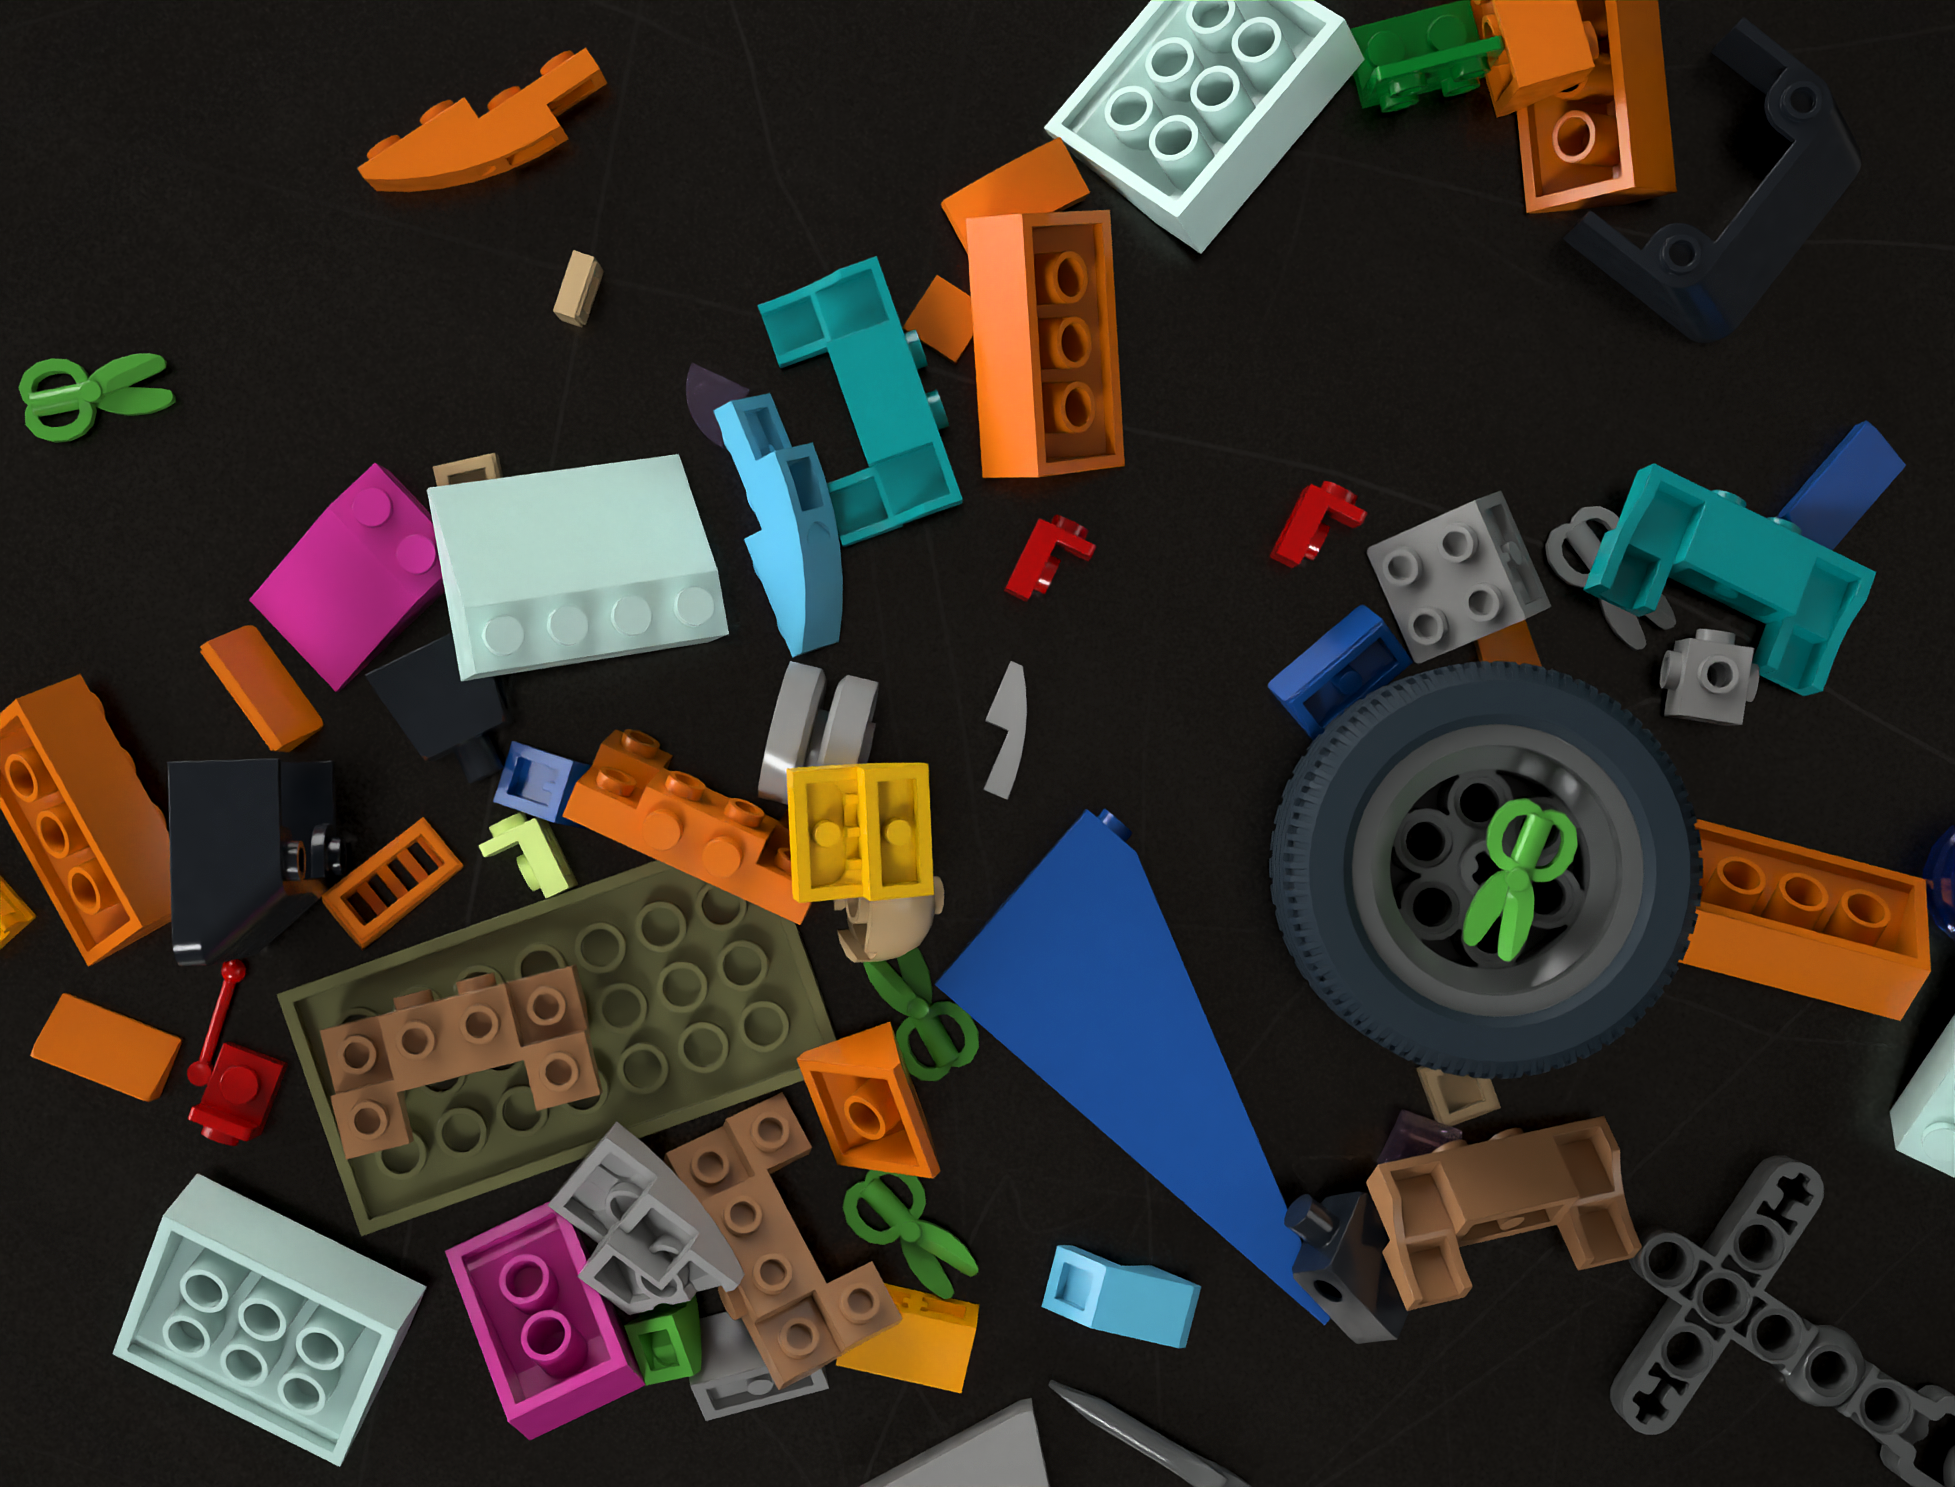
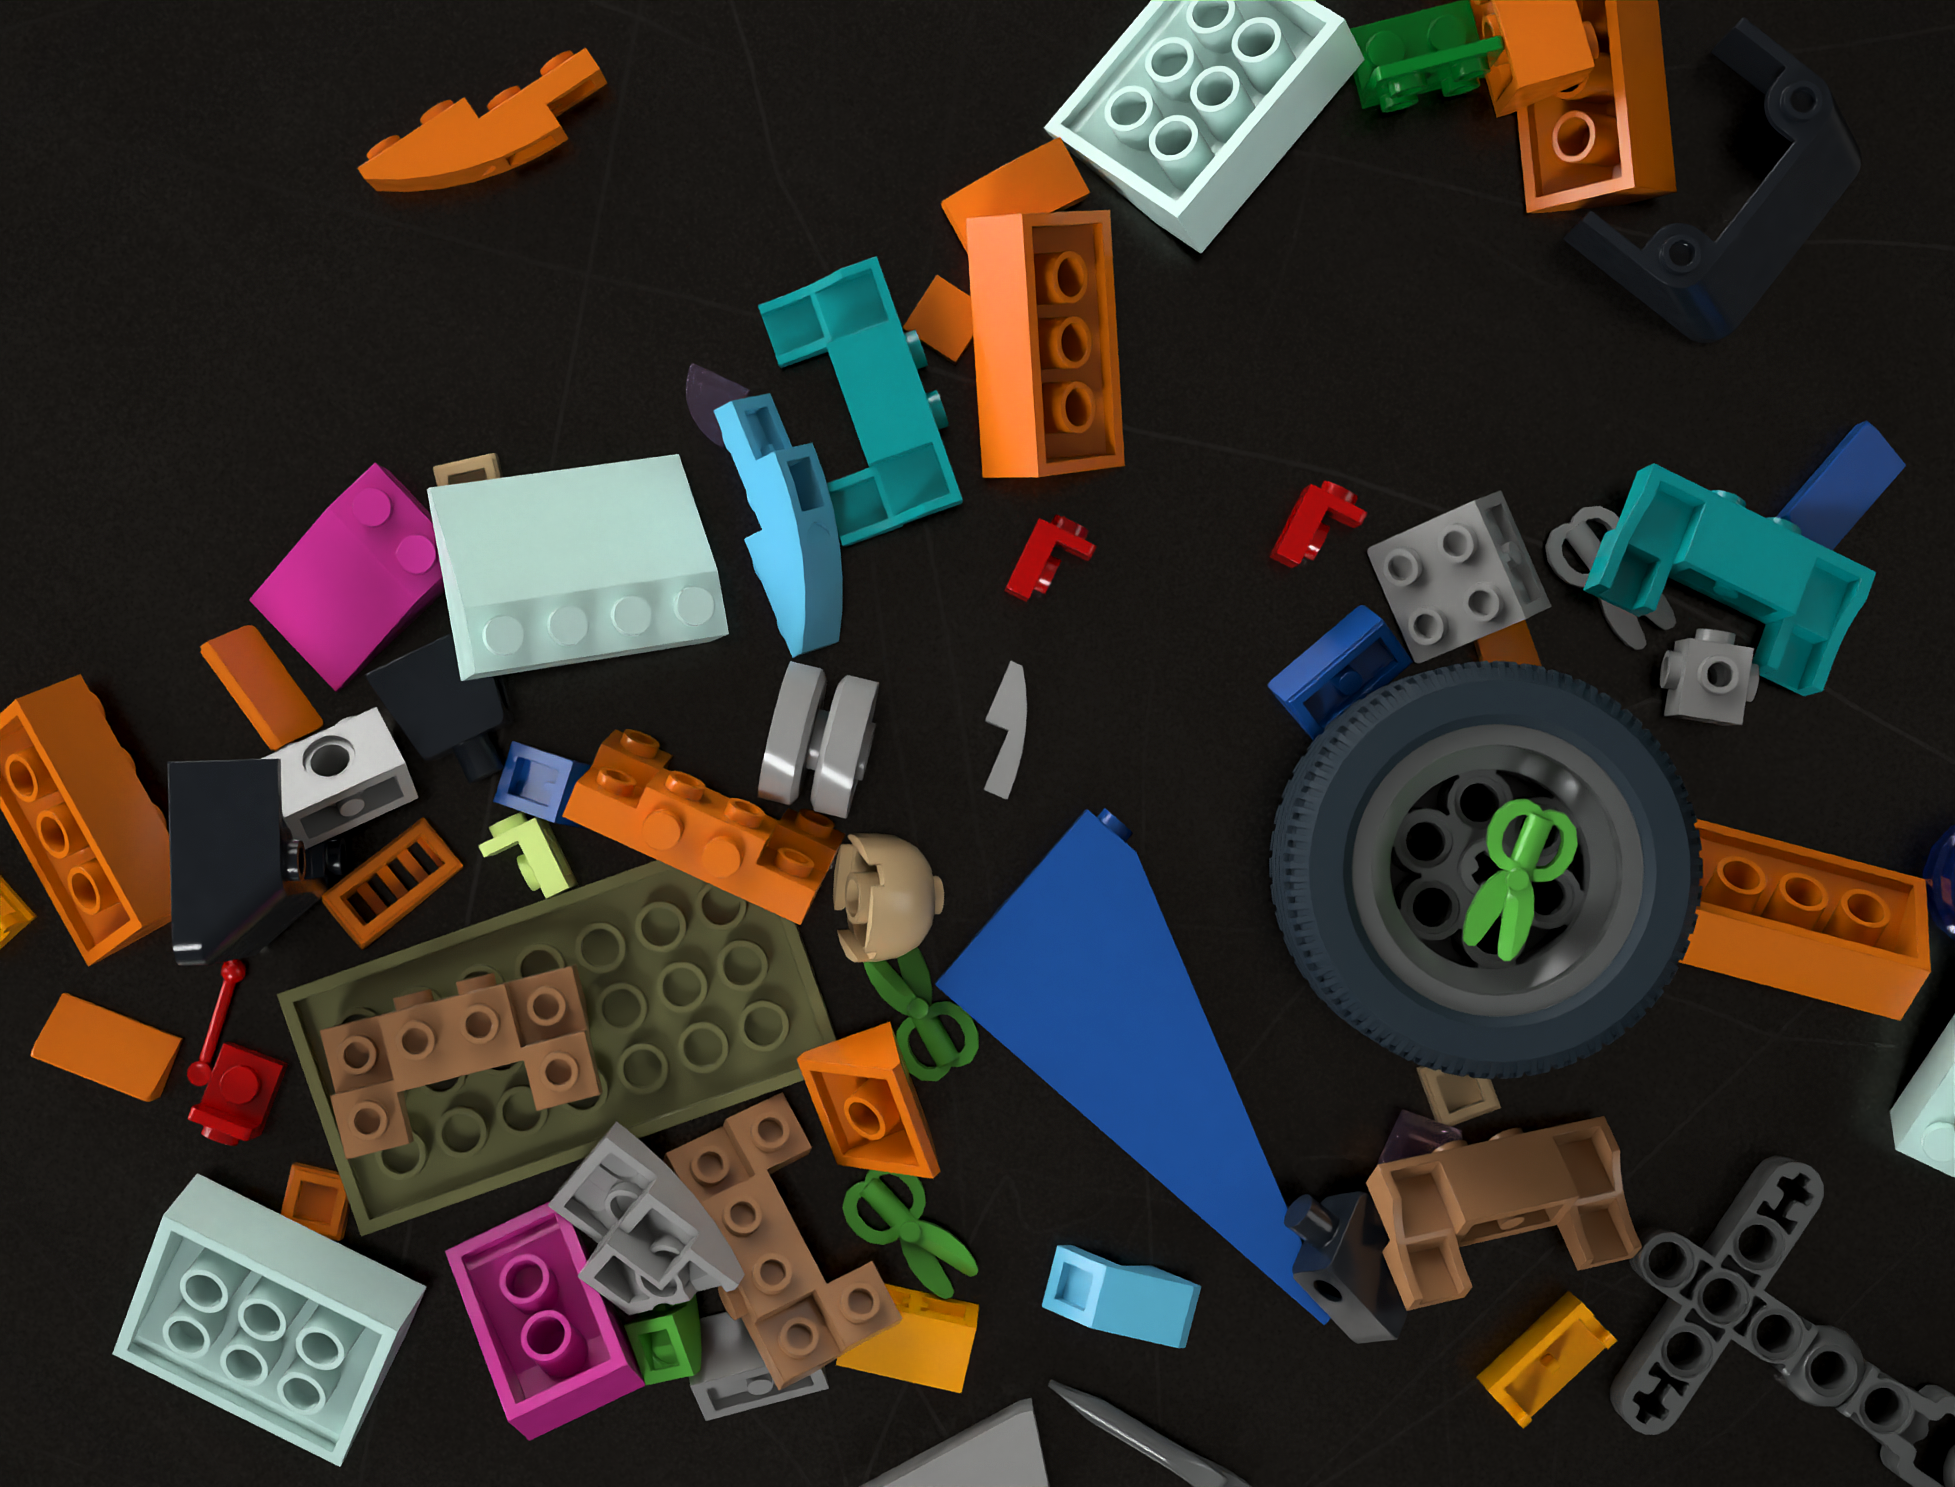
bright green piece [18,353,176,443] -> none
tan tile [553,250,604,327] -> none
yellow slope [786,763,934,903] -> none
none -> light grey brick [261,707,419,850]
none -> orange tile [281,1162,351,1241]
none -> light orange hinge [1476,1291,1617,1429]

